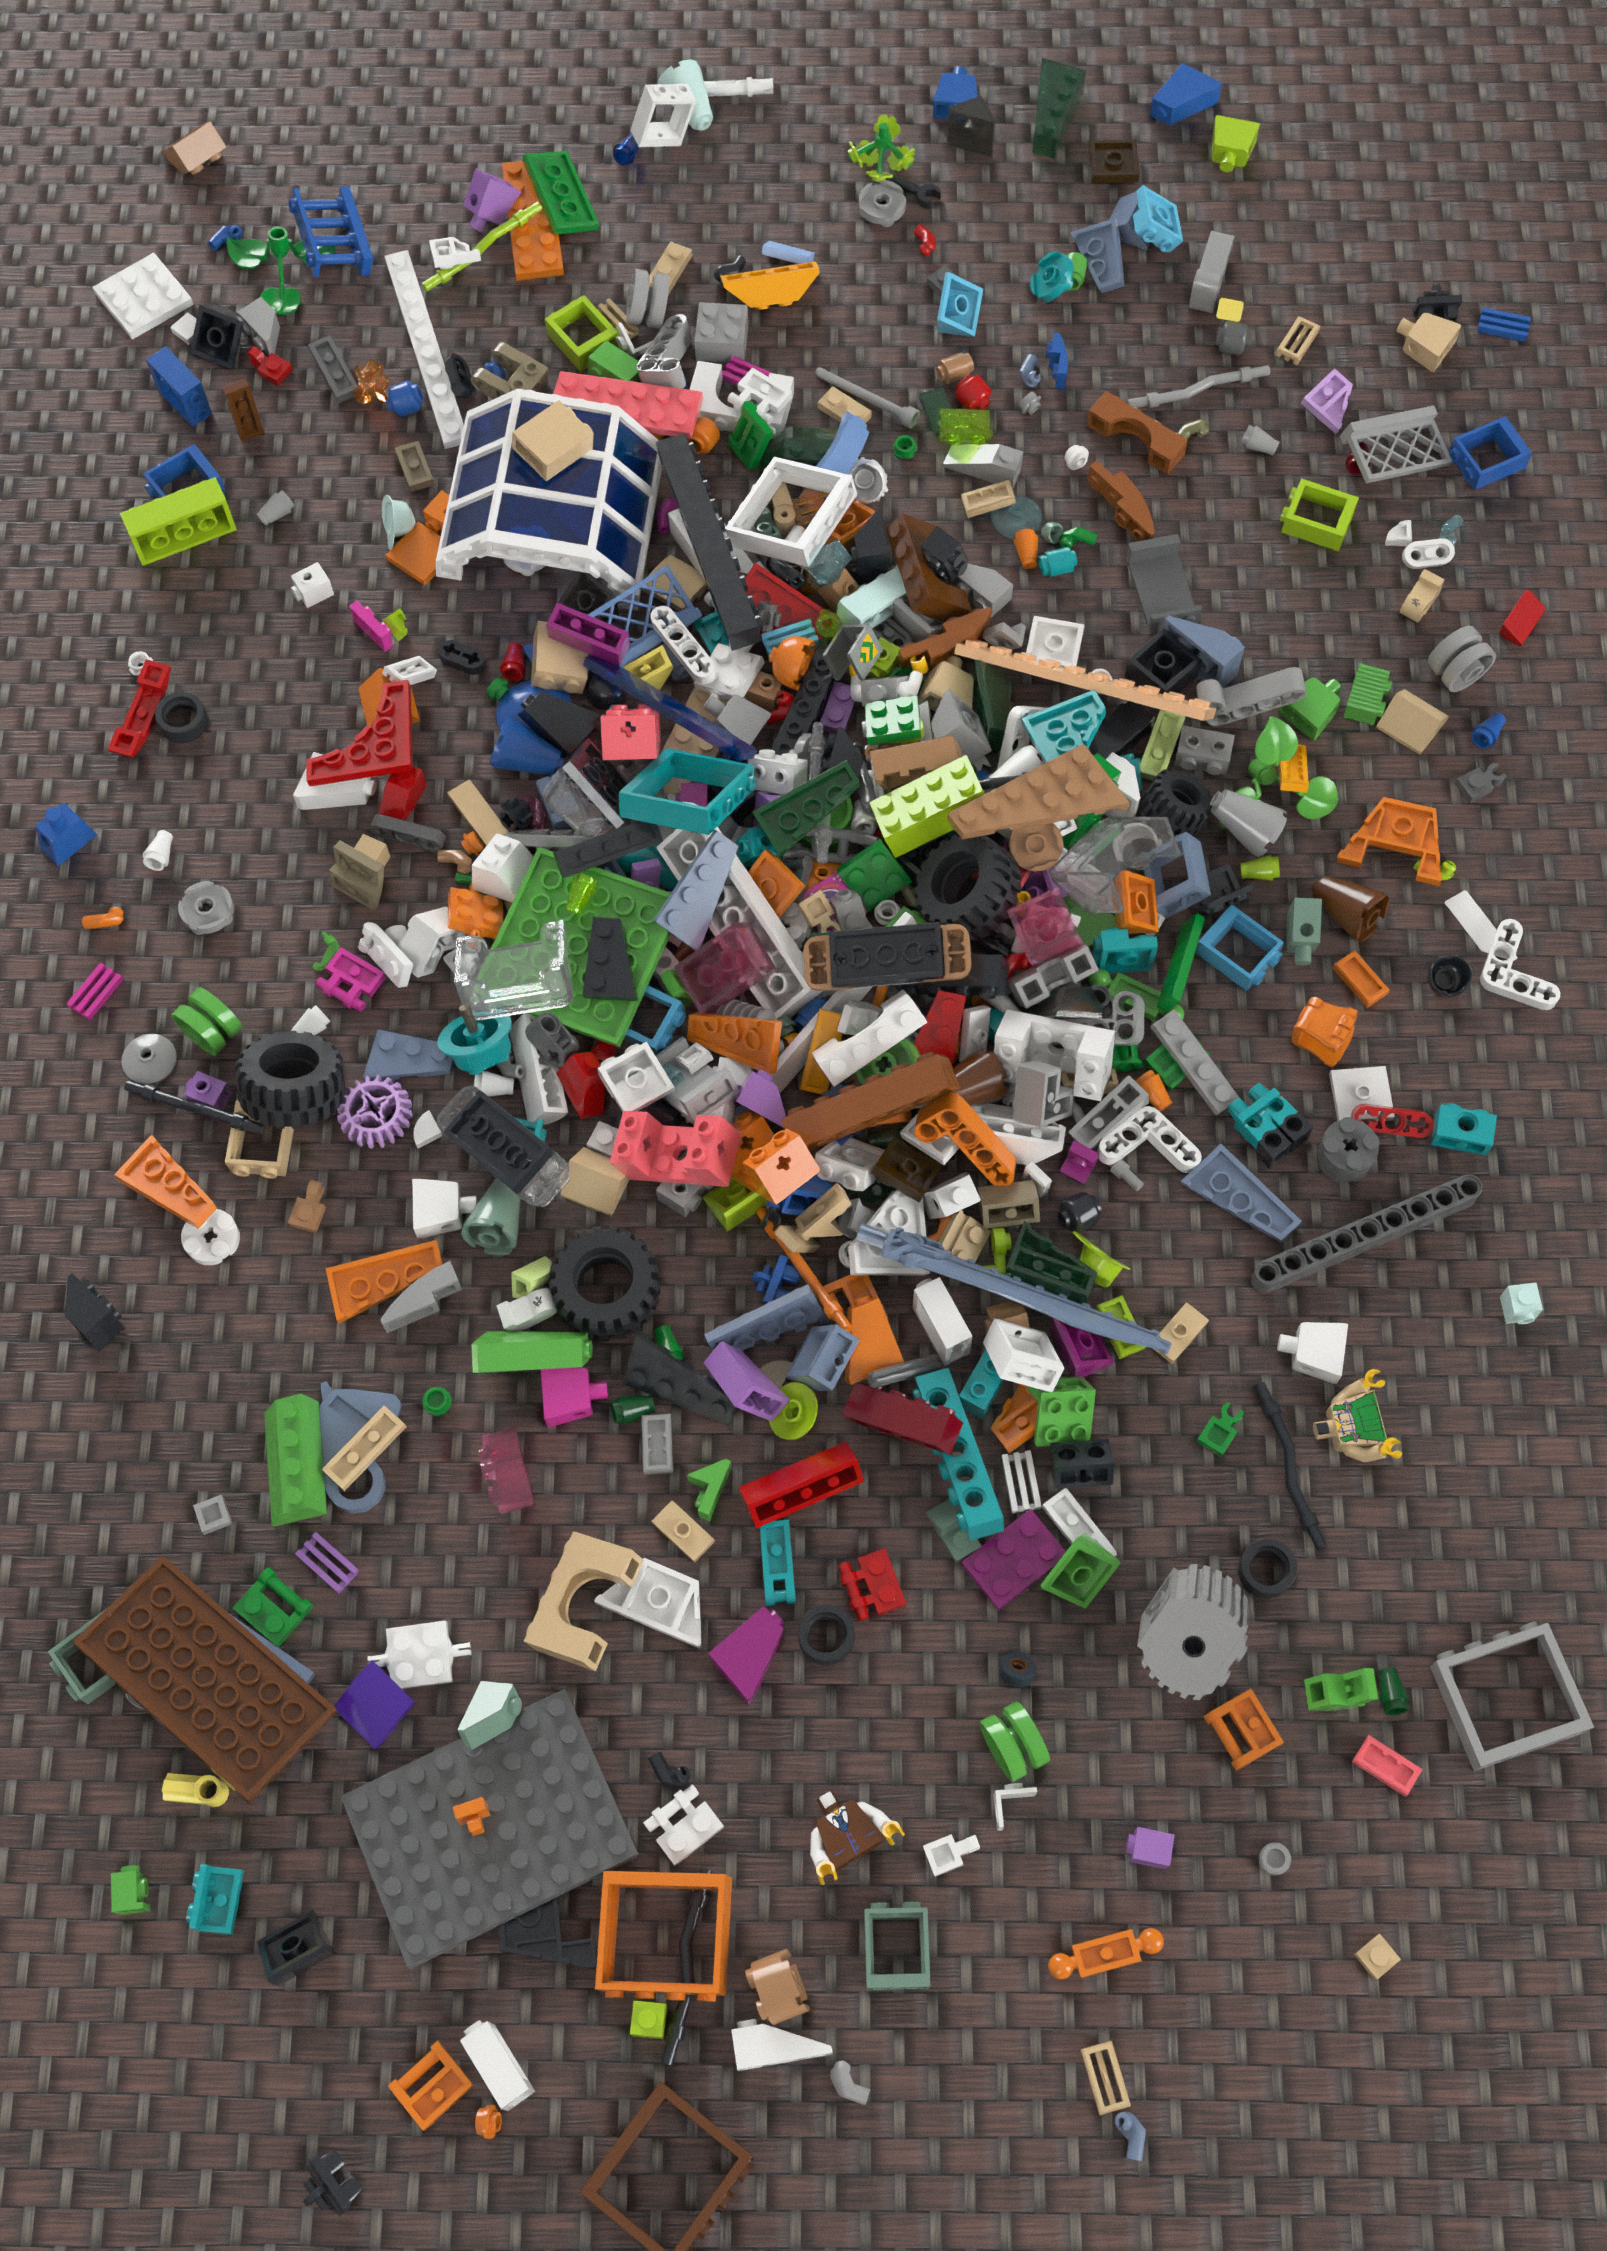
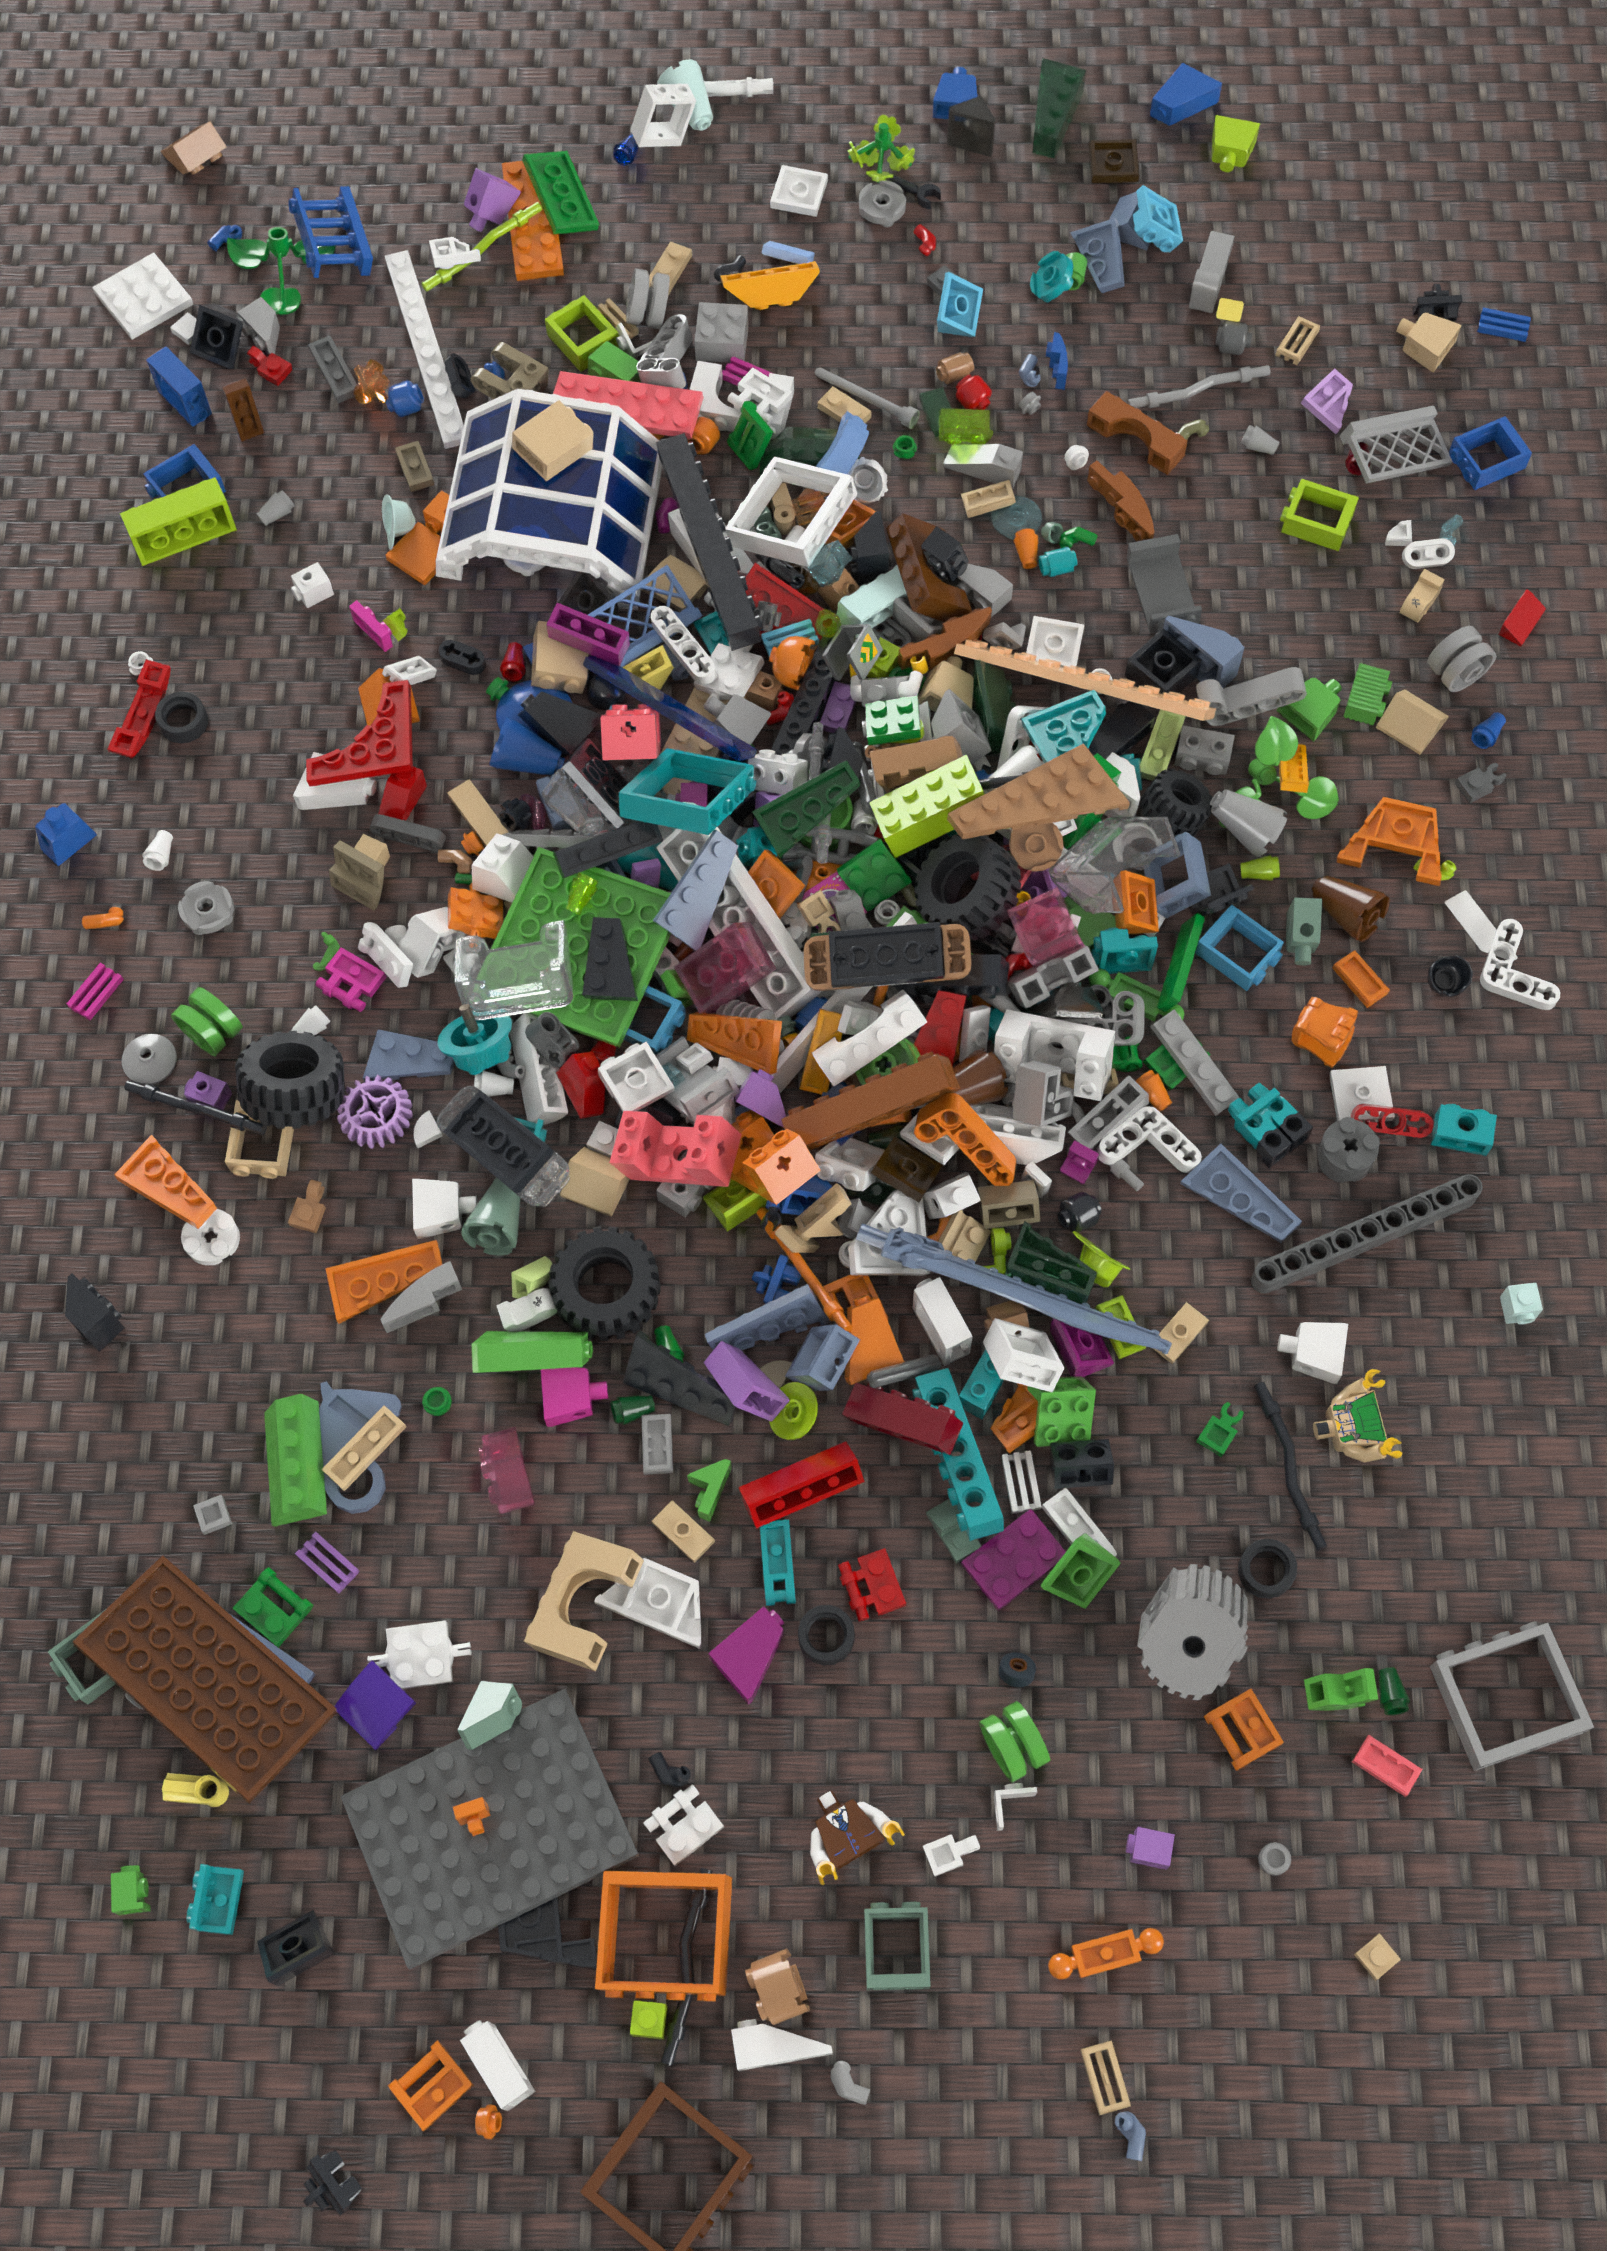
none -> white plate [770,165,828,217]

